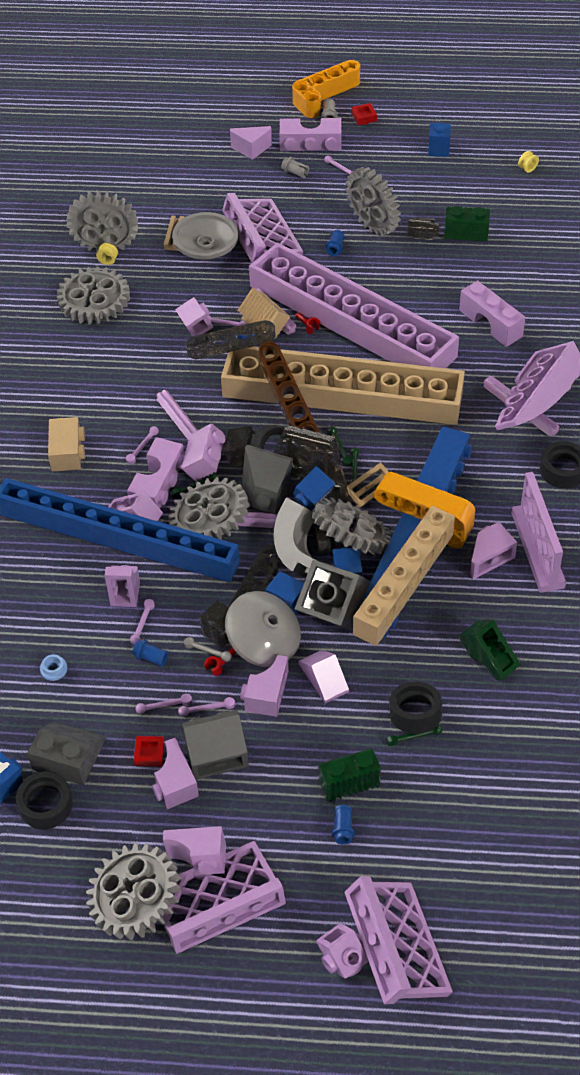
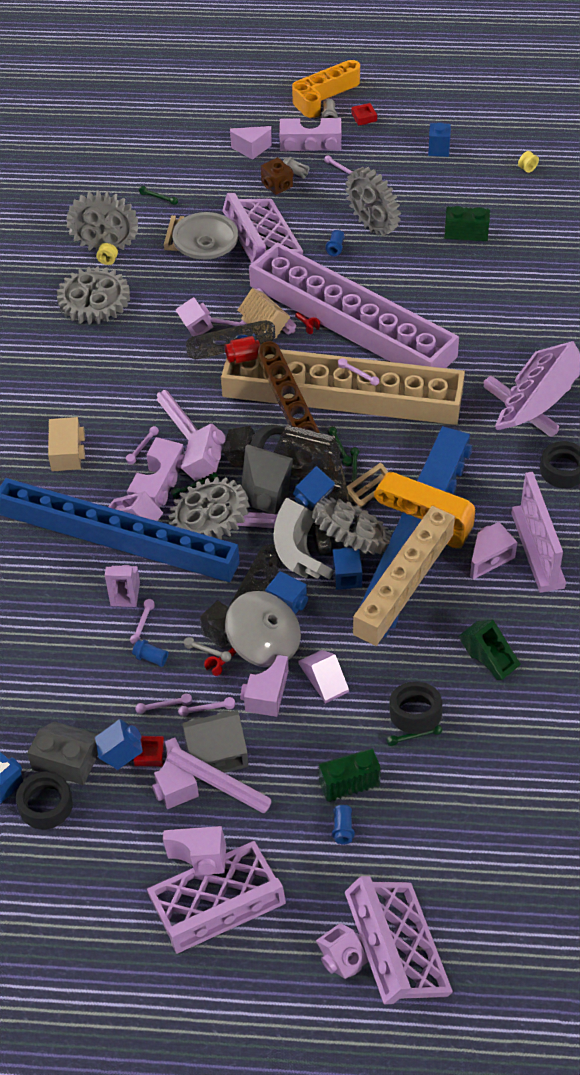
light blue plate [40,654,67,681] -> none
light grey gear [86,843,181,940] -> none
dark grey slope [295,560,370,631] -> none
clear smoke brick [407,217,440,240] -> none
lavender arch [459,280,525,347] -> none
none -> blue brick [95,719,143,770]
none -> dark green hinge [139,186,178,205]
none -> lavender axle [167,747,271,813]
none -> red brick [225,336,260,364]
none -> reddish brown brick [261,157,294,195]
none -> lavender hinge [338,358,379,386]

